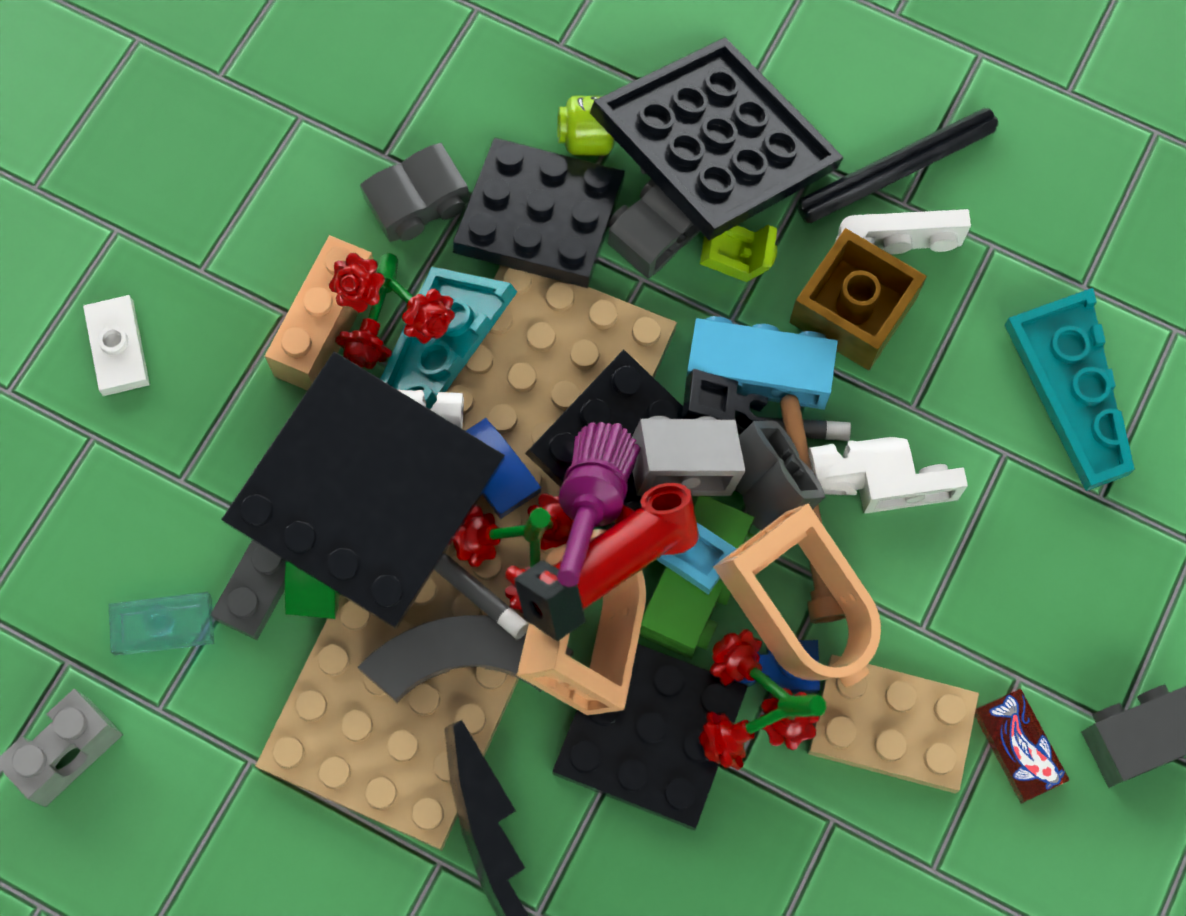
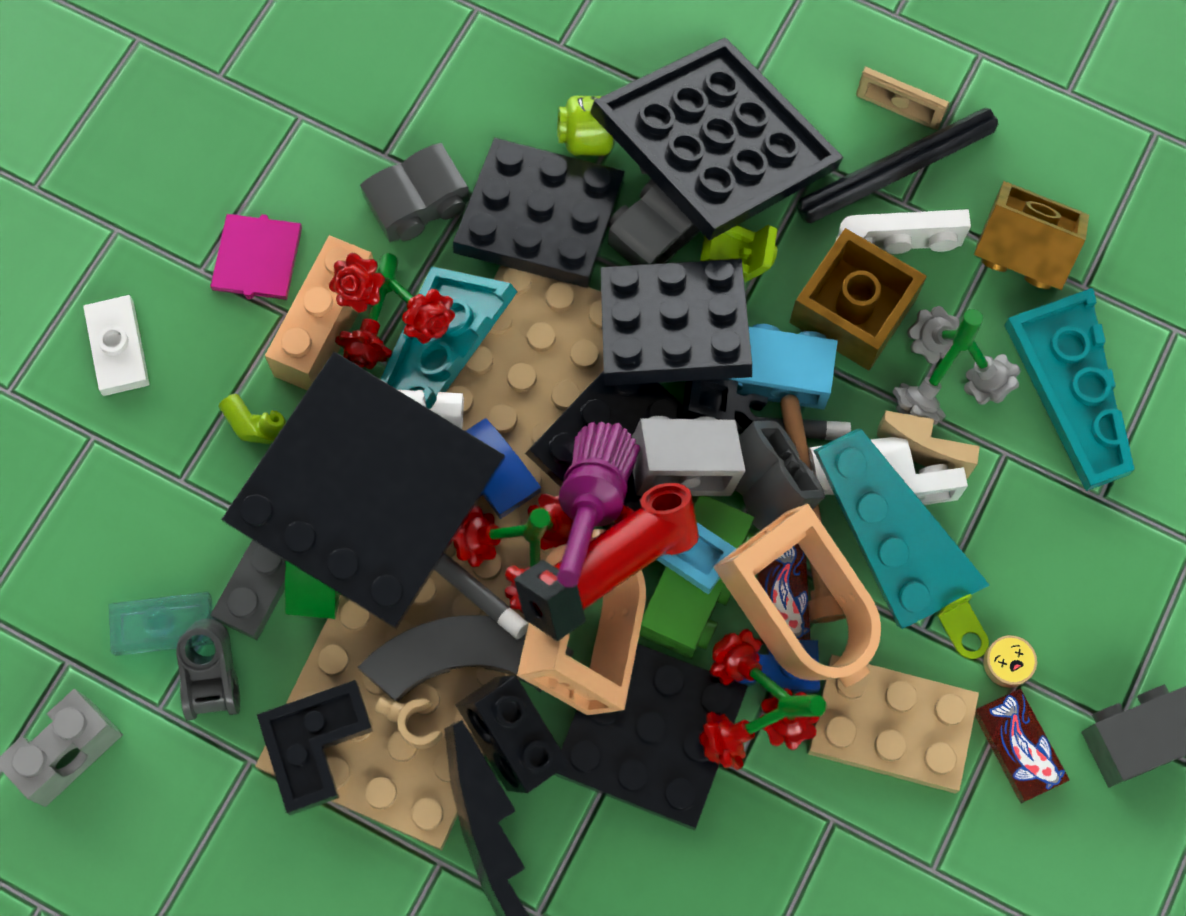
none -> dark grey piece [176,619,240,721]
none -> dark pink piece [210,214,302,300]
none -> lime arm [218,394,286,444]
none -> black plate [257,680,373,816]
none -> tan piece [375,696,443,749]
none -> black brick [455,675,569,793]
none -> plate [601,258,752,386]
none -> tile [756,544,811,644]
none -> teal wing [813,429,990,629]
none -> tan slope [856,66,950,130]
none -> tan slope [877,410,980,479]
none -> light grey plant [892,306,1021,425]
none -> lime piece [937,594,989,659]
none -> pearl gold slope [974,181,1089,290]
none -> light yellow tile [983,635,1037,688]

